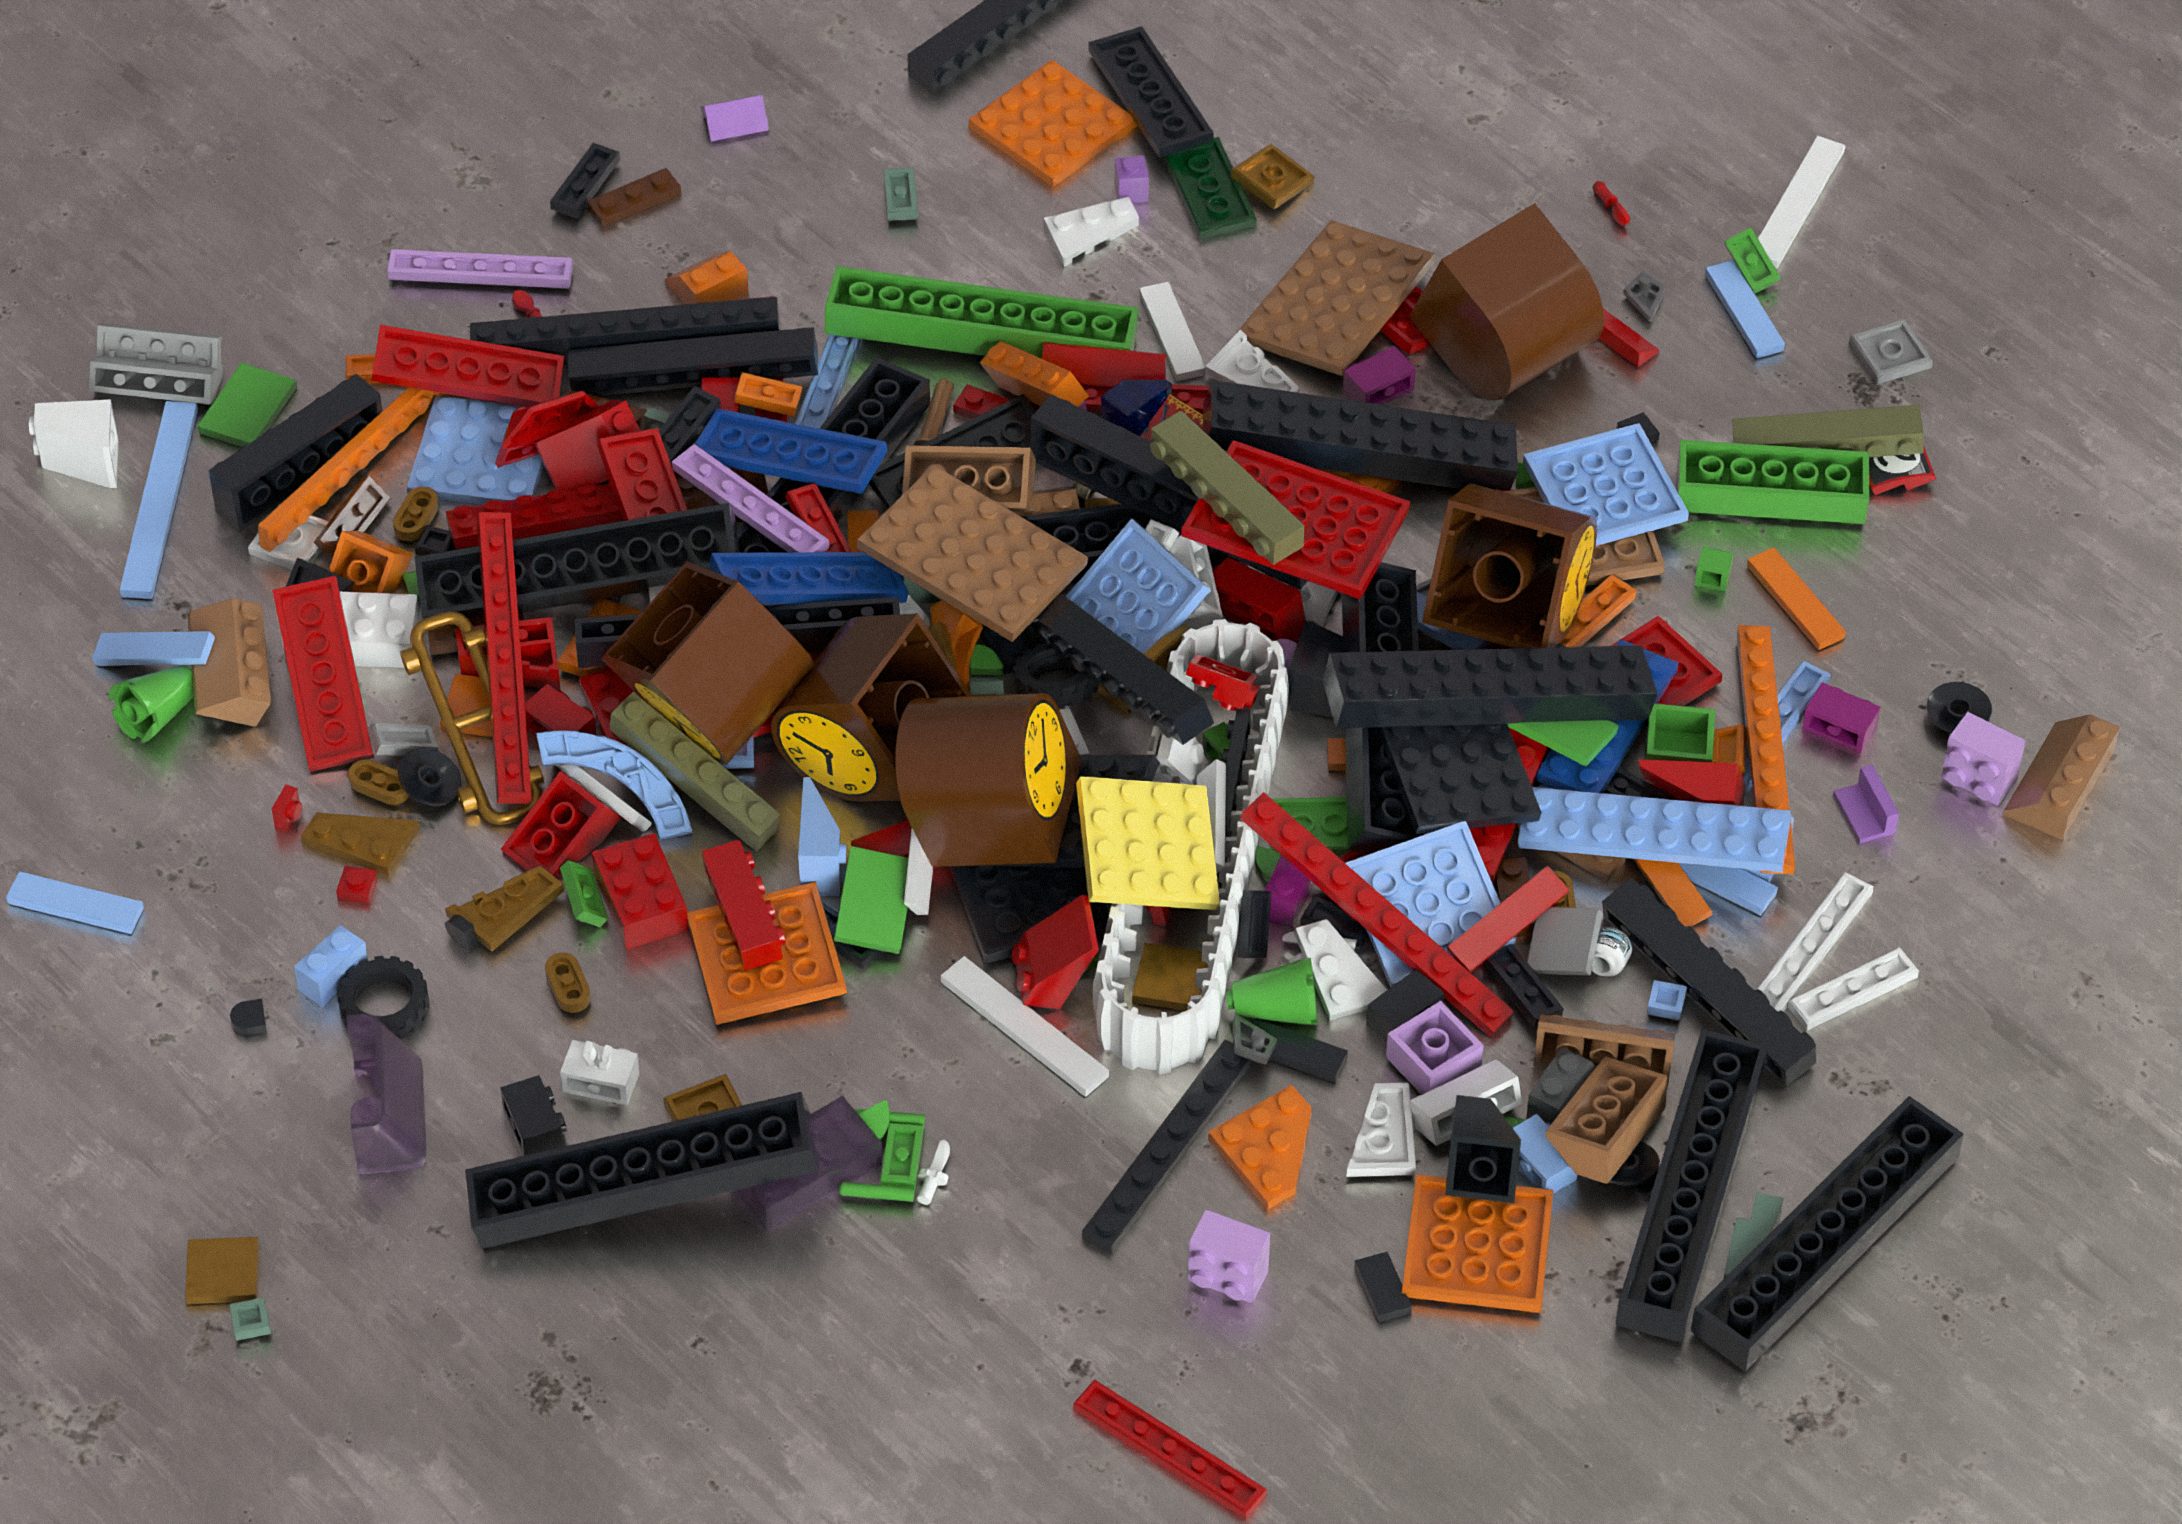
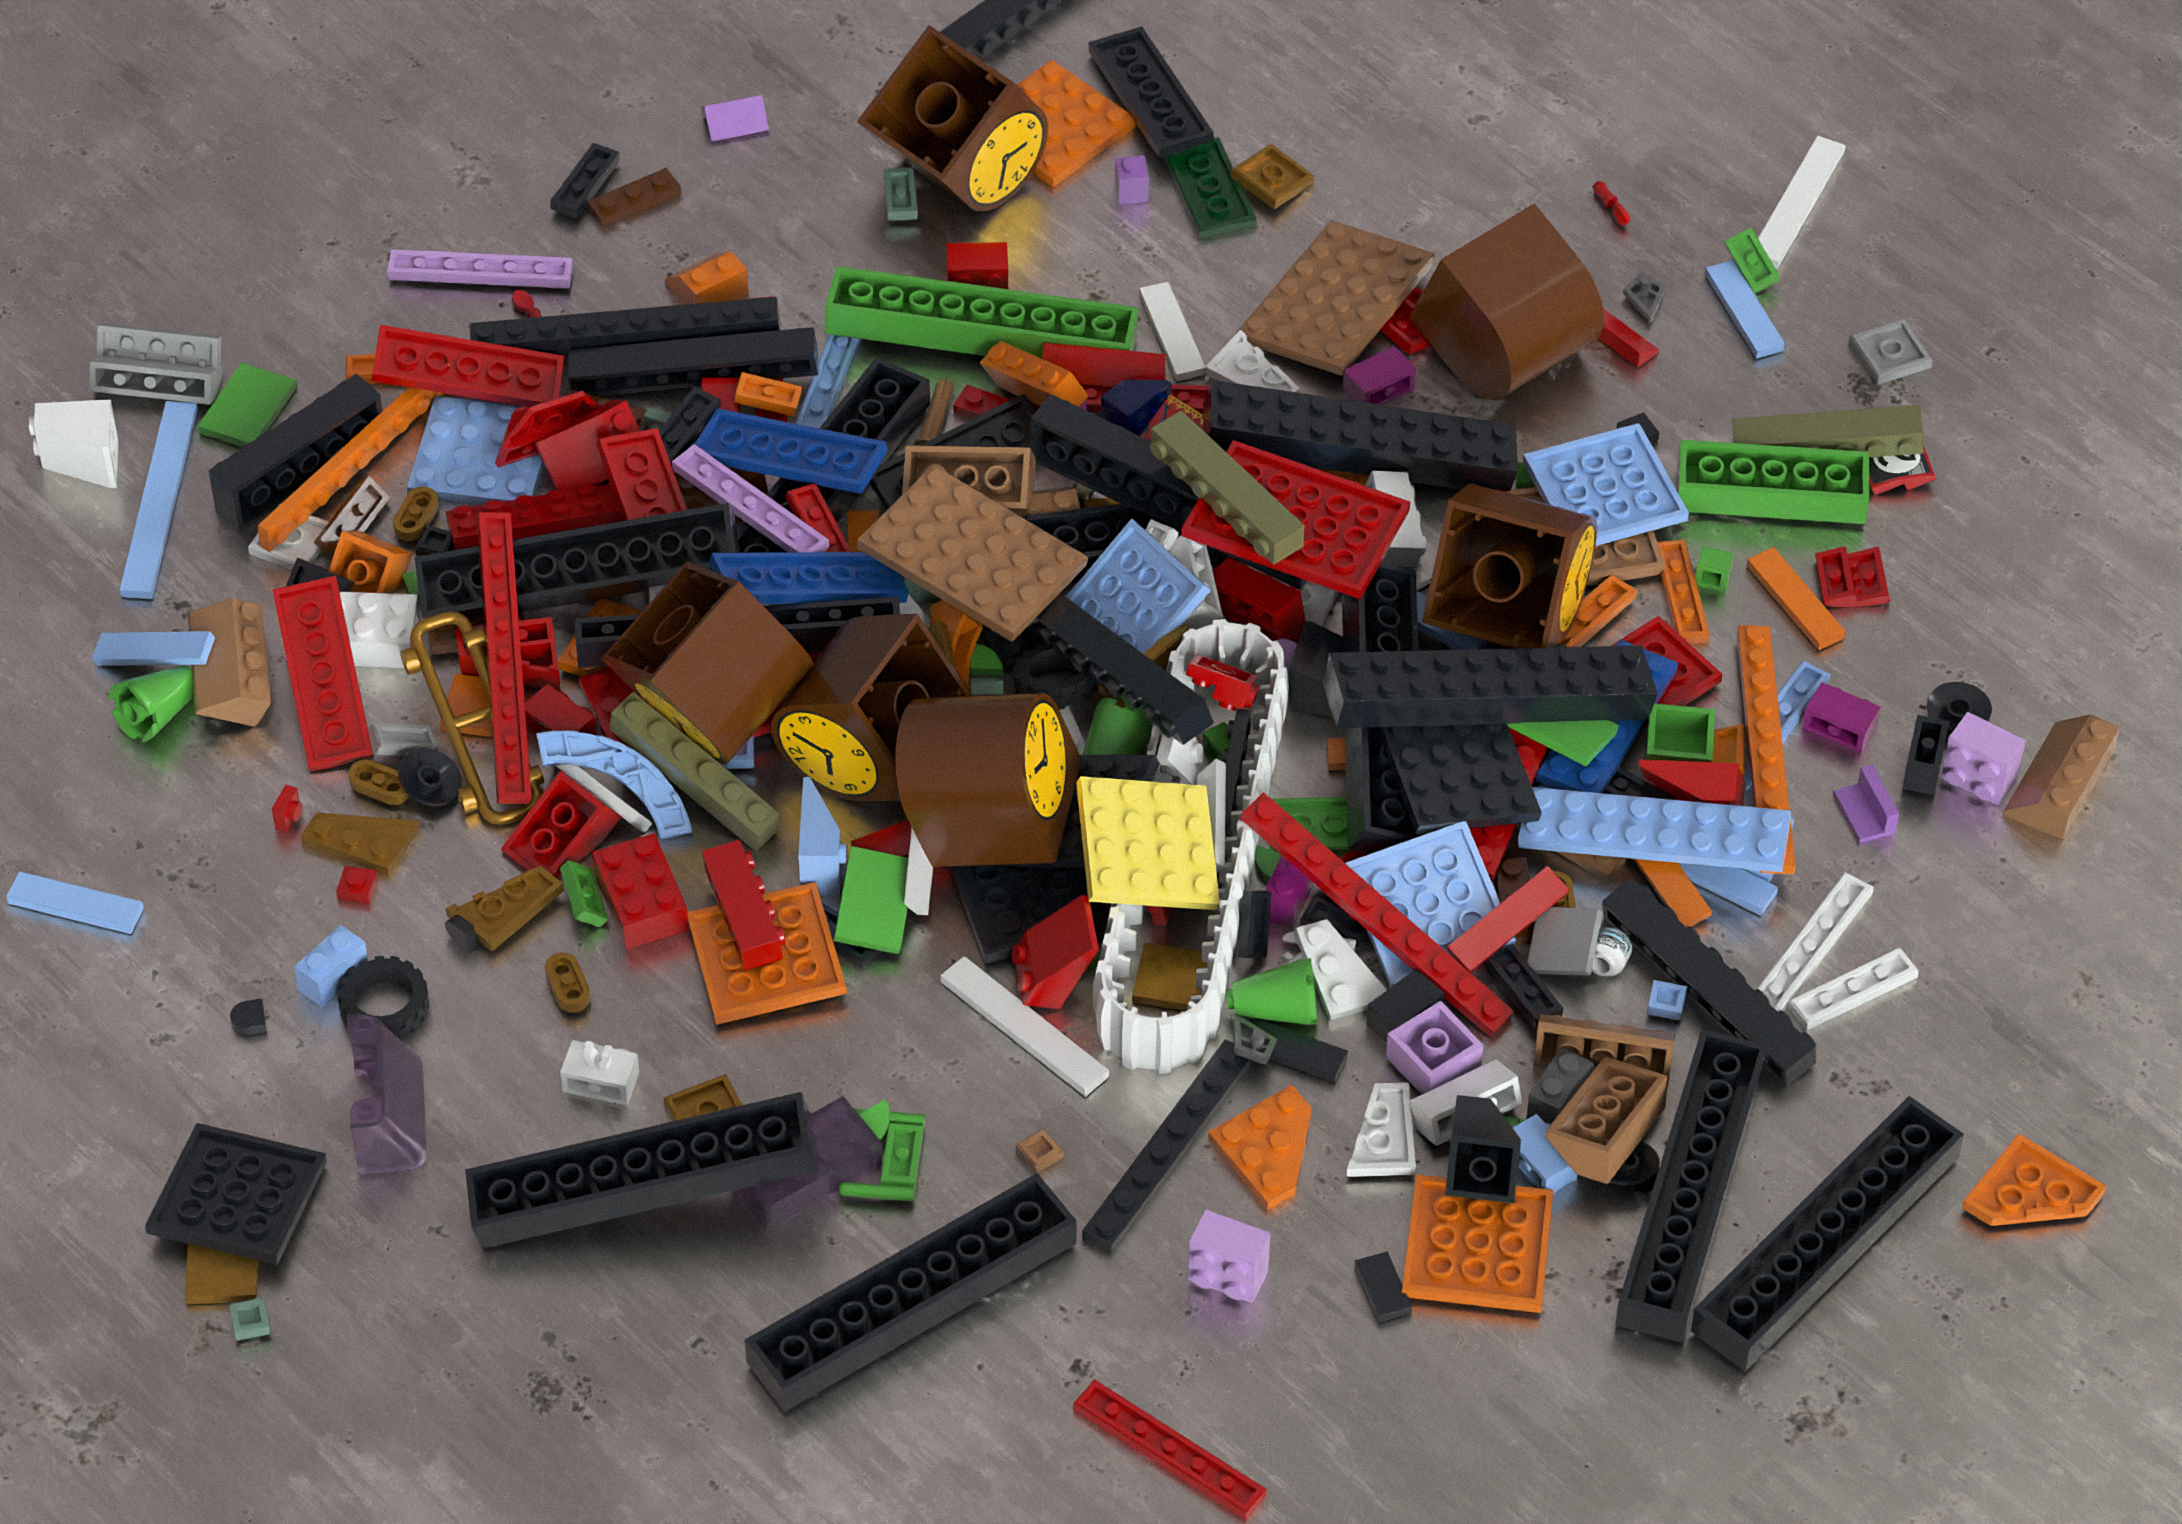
black brick [500,1075,567,1156] -> none
white piece [917,1140,950,1205] -> none
white wing [1044,196,1139,268] -> none
sand green slope [1723,1192,1784,1279] -> none
none -> black plate [145,1123,327,1265]
none -> black brick [745,1173,1077,1412]
none -> reddish brown brick [857,25,1048,211]
none -> red brick [947,242,1009,289]
none -> medium nougat tile [1016,1128,1064,1174]
none -> bright green cone [1082,698,1154,755]
none -> white brick [1364,471,1427,567]
none -> orange tile [1657,539,1710,645]
none -> red slope [1815,546,1891,607]
none -> black brick [1902,715,1950,795]
none -> orange plate [1962,1134,2107,1226]

